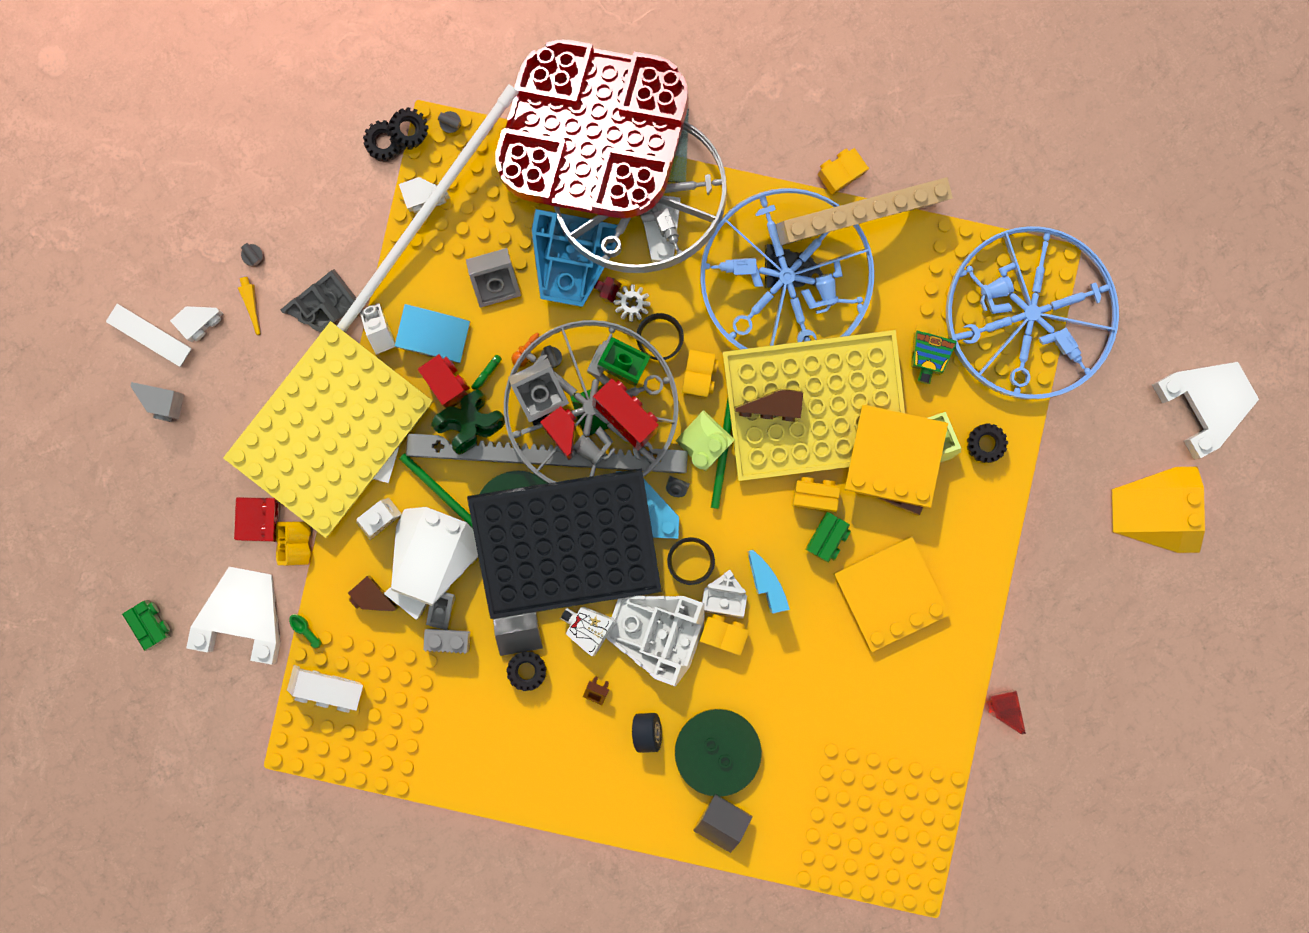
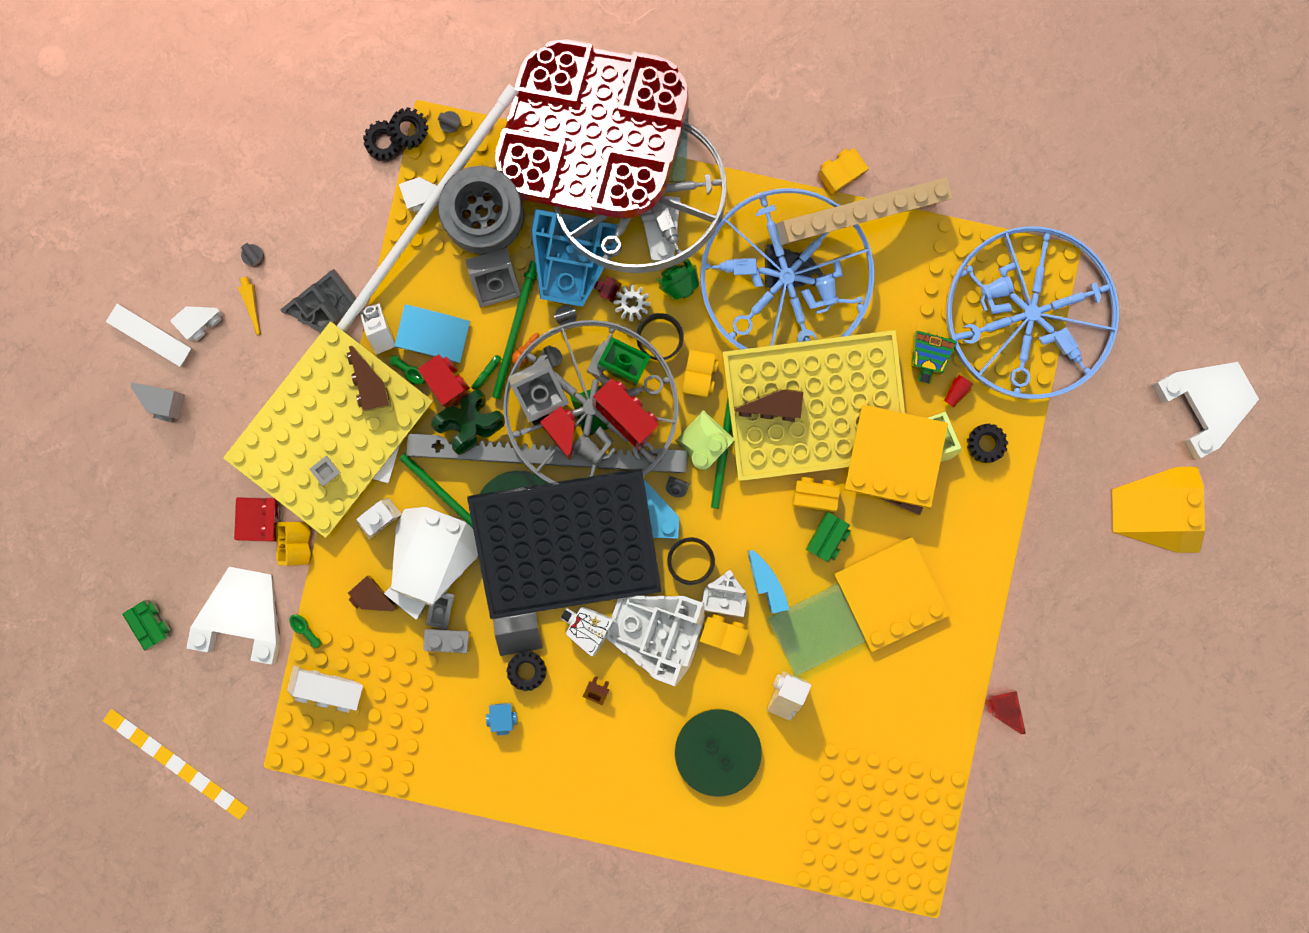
black wheel [632,713,662,753] -> none
dark grey slope [693,794,753,853] -> none
none -> sticker [103,709,248,820]
none -> light grey tile [309,456,341,486]
none -> reddish brown slope [347,346,391,411]
none -> green piece [390,355,425,385]
none -> flat silver wheel [438,166,524,255]
none -> dark azure brick [486,703,518,735]
none -> green bar [492,261,537,399]
none -> dark grey plate [554,305,577,325]
none -> green cone [656,259,700,300]
none -> white wedge [766,671,811,721]
none -> clear light blue piece [767,584,866,676]
none -> red cone [944,374,973,407]

